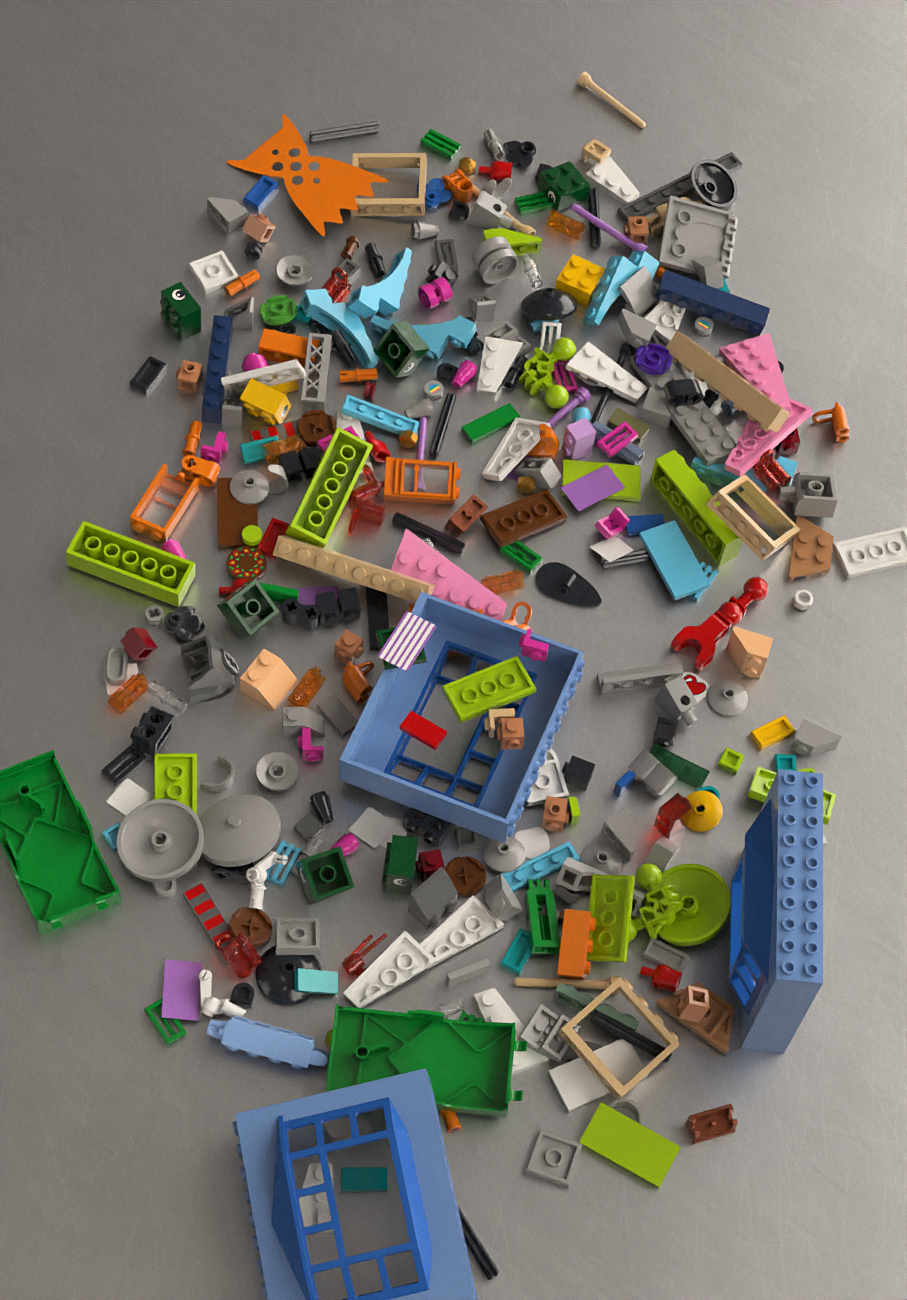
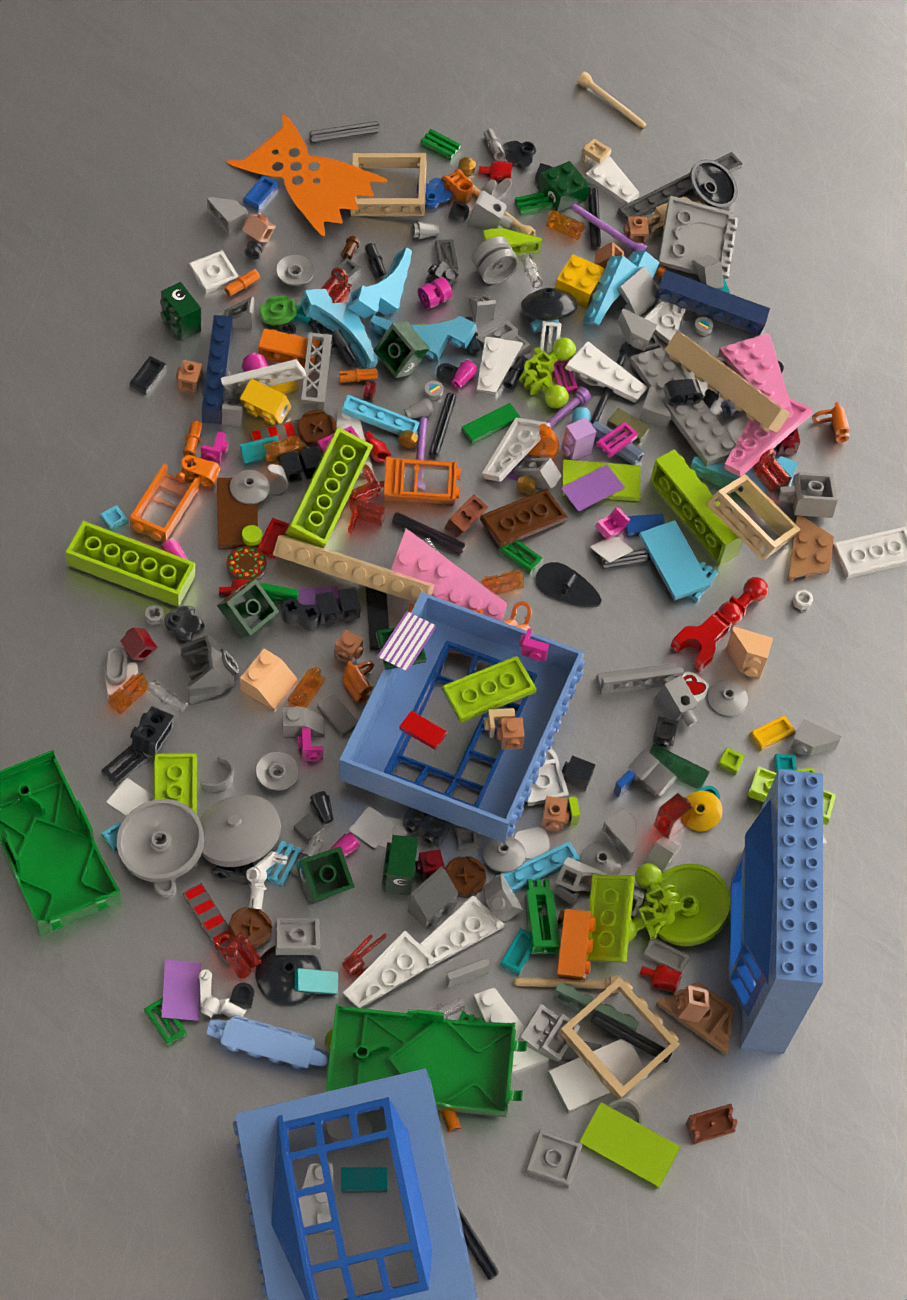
dark purple tile [634,343,673,375] -> none
none -> medium azure tile [100,505,128,531]
none -> nougat brick [594,242,624,268]

